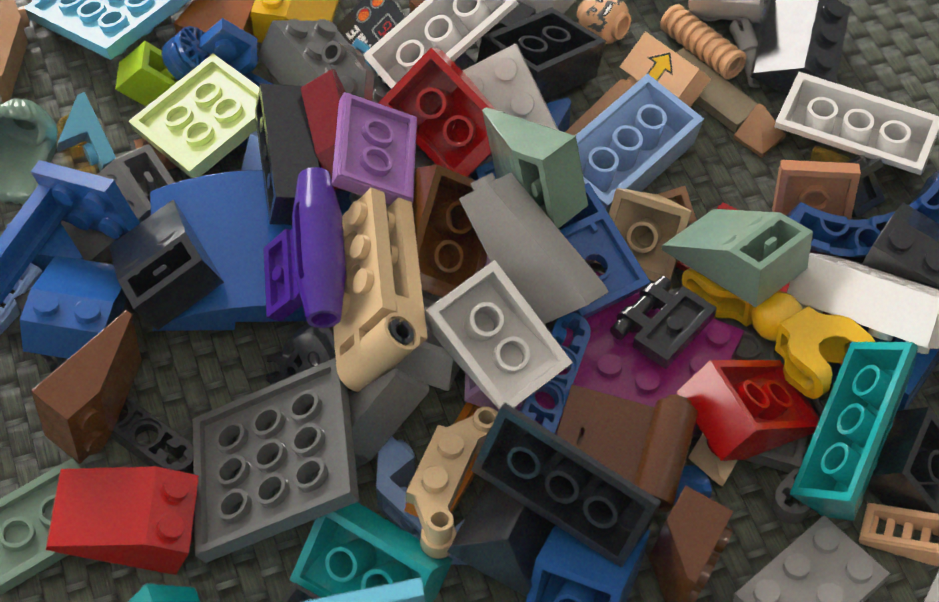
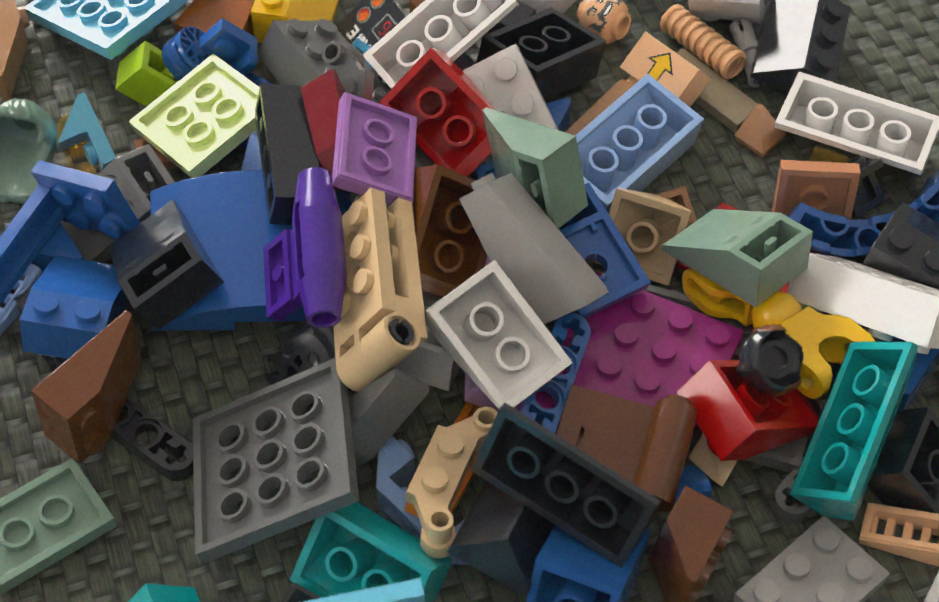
red slope [46,466,199,575] -> none
black plate [610,276,717,369] -> none
none -> black hair [735,324,804,397]

